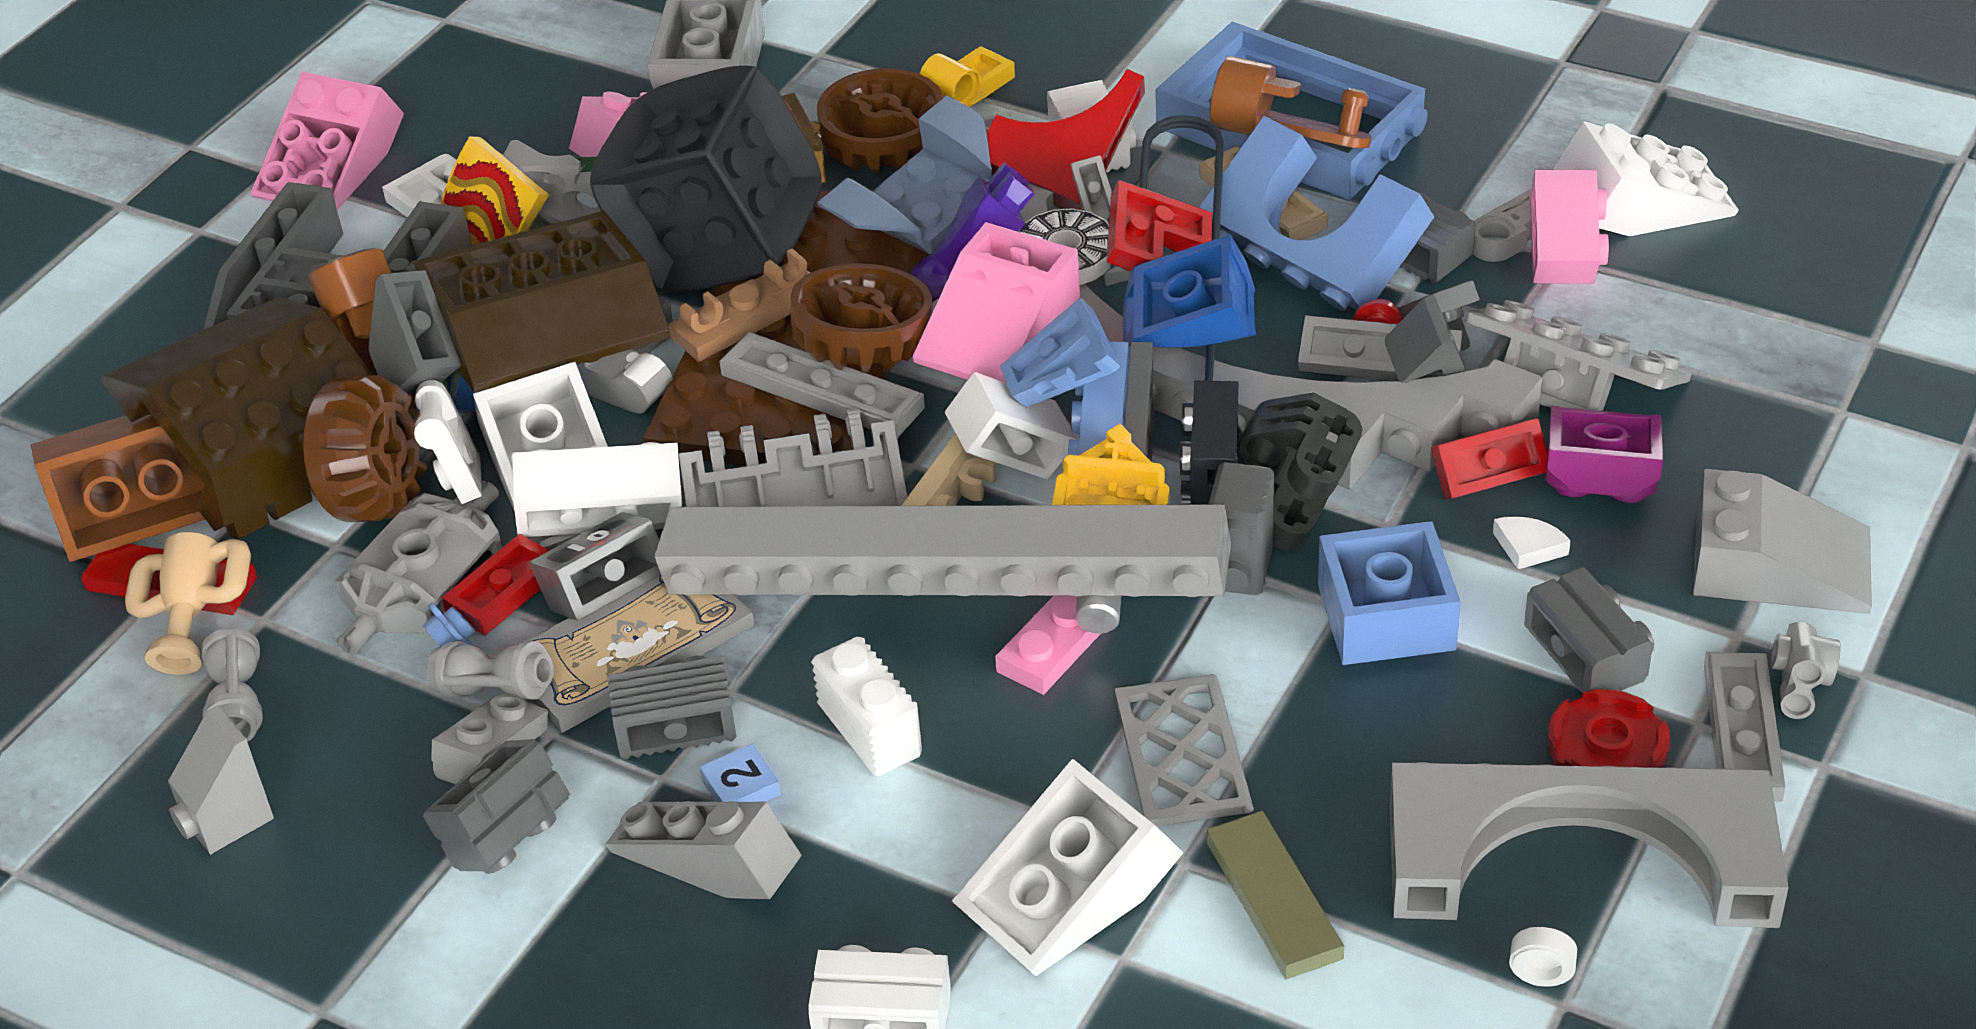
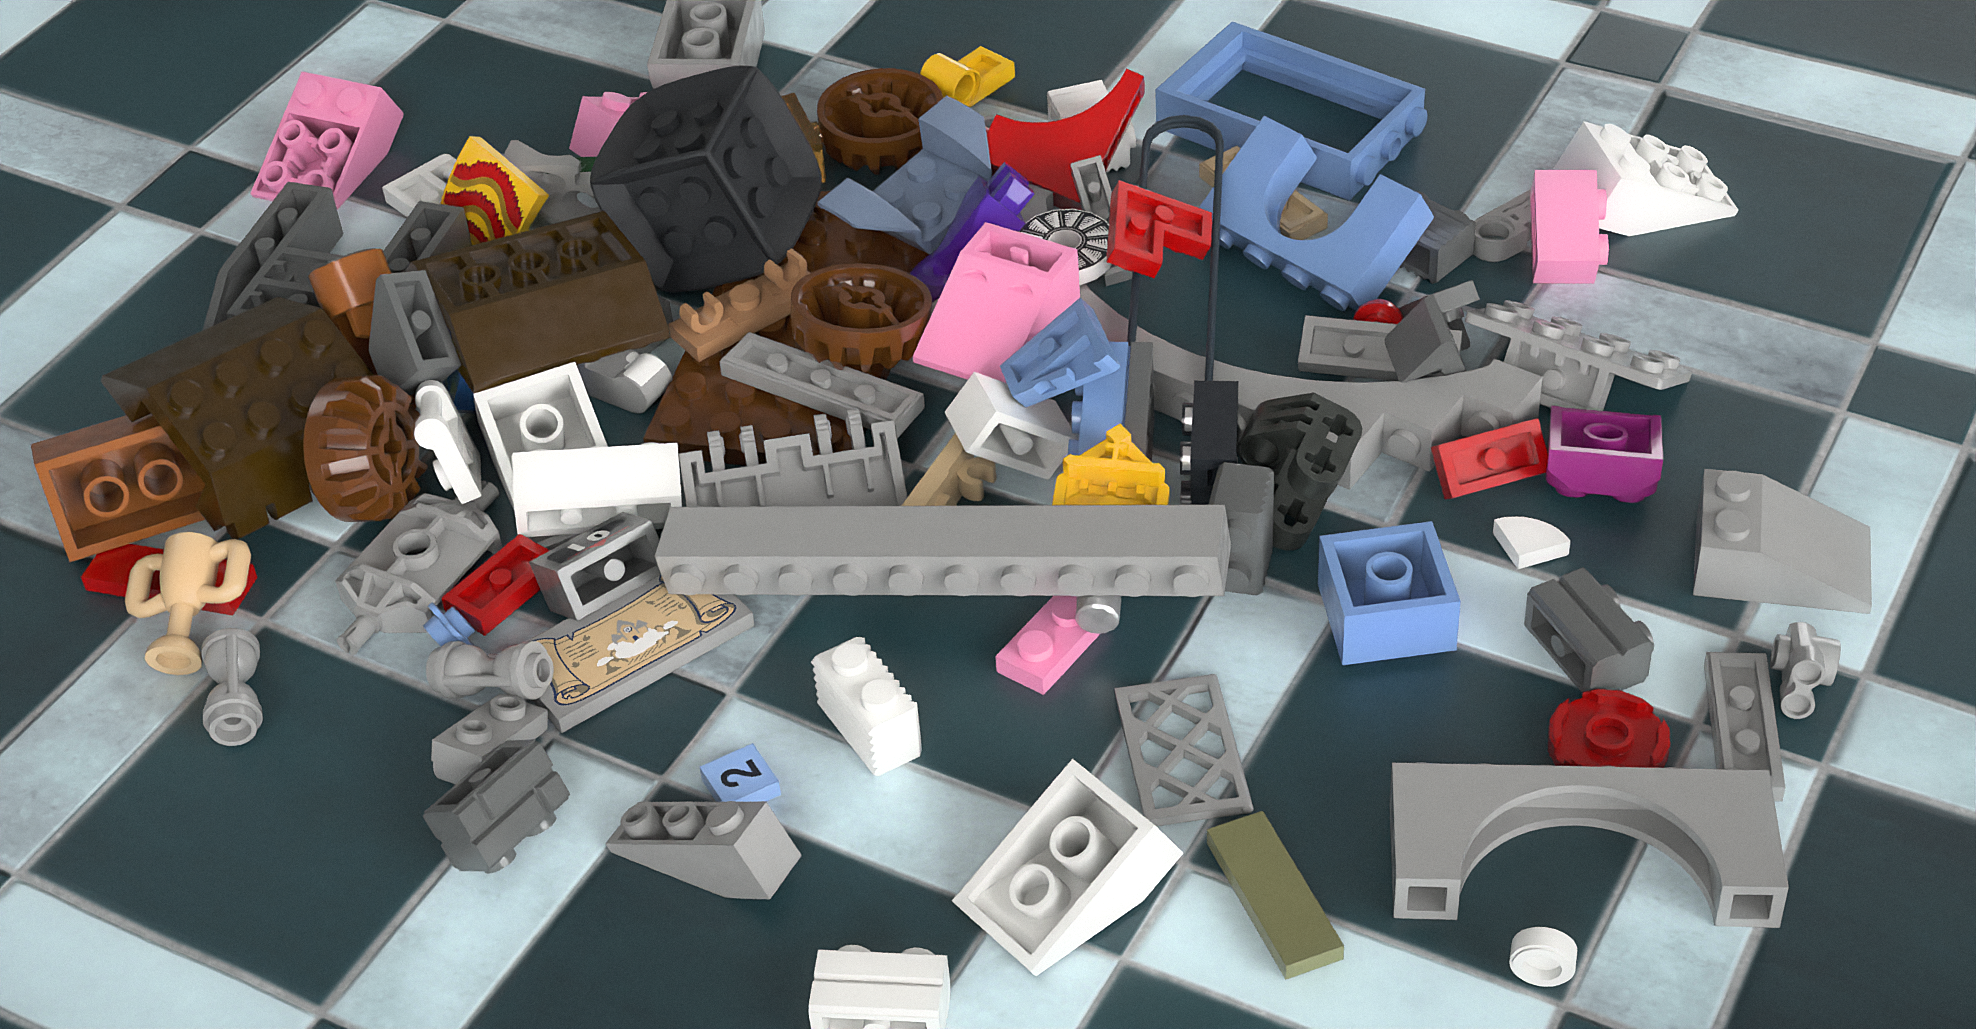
light grey slope [168,706,274,855] -> none
dark grey brick [607,655,737,760] -> none
blue slope [1123,234,1257,348] -> none
dark orange piece [1209,55,1372,148] -> none

